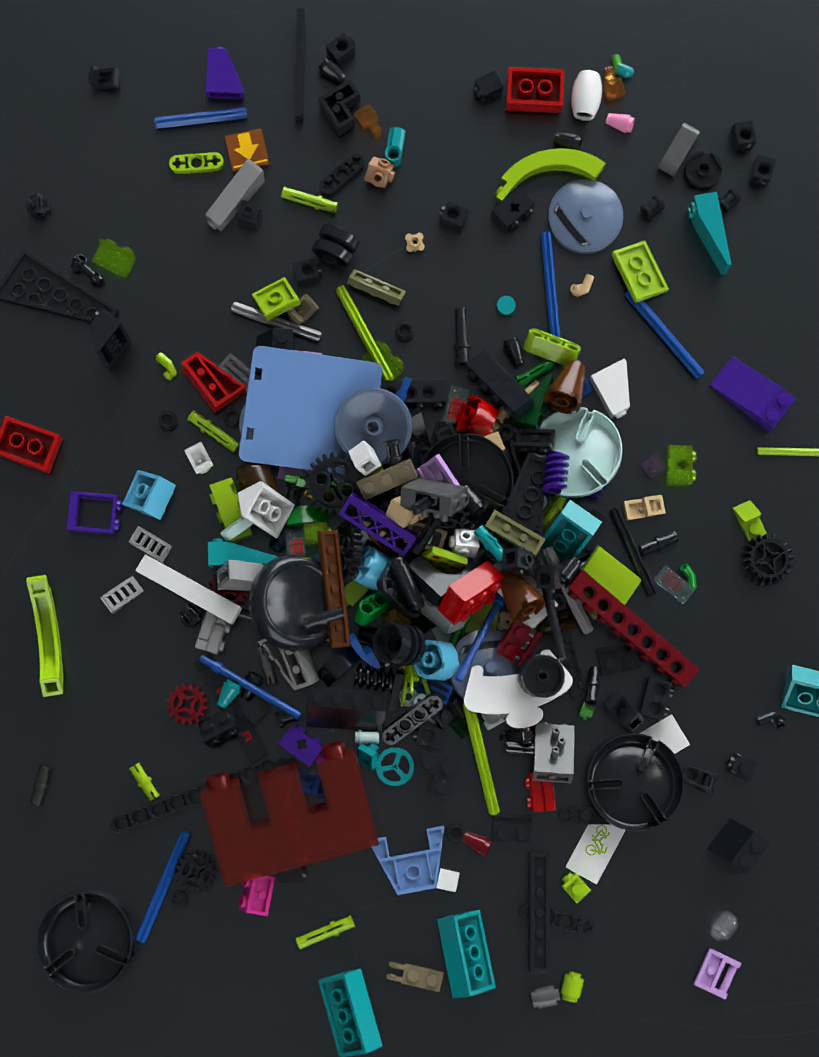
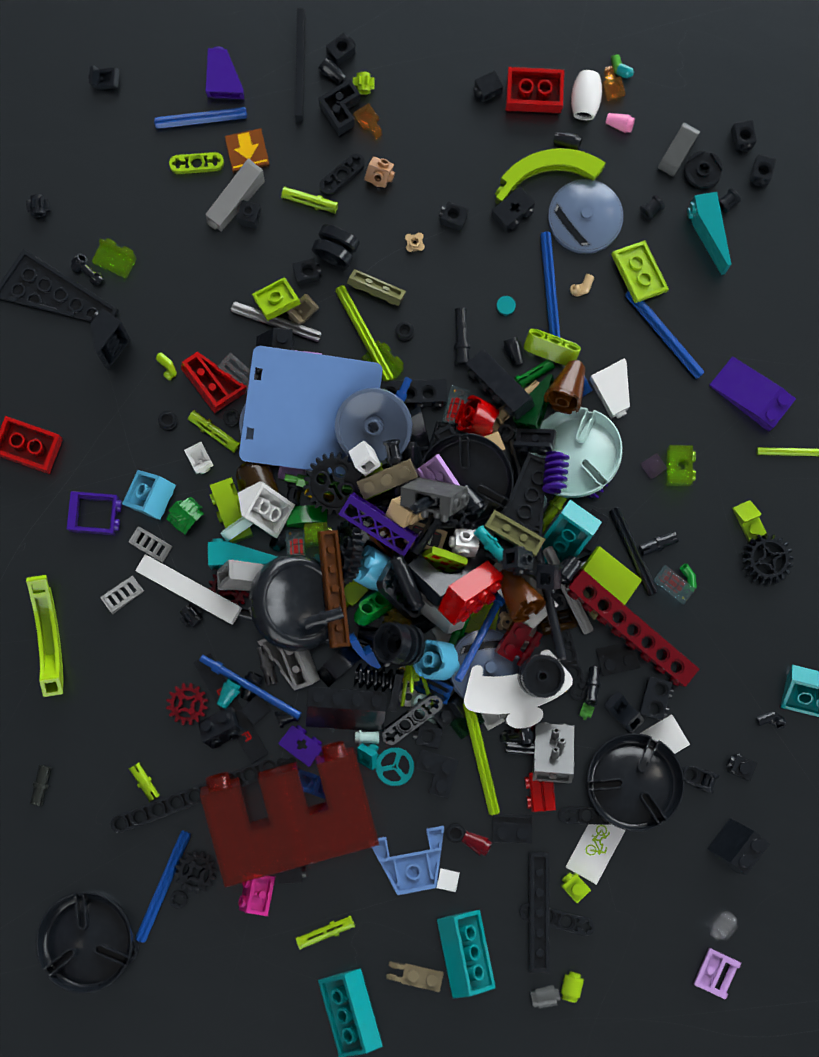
light grey brick [195,611,232,655] -> none
teal piece [385,127,406,168] -> none
tan slope [622,495,666,521] -> none
none -> green hair [166,497,204,535]
none -> lime gear [353,72,374,95]

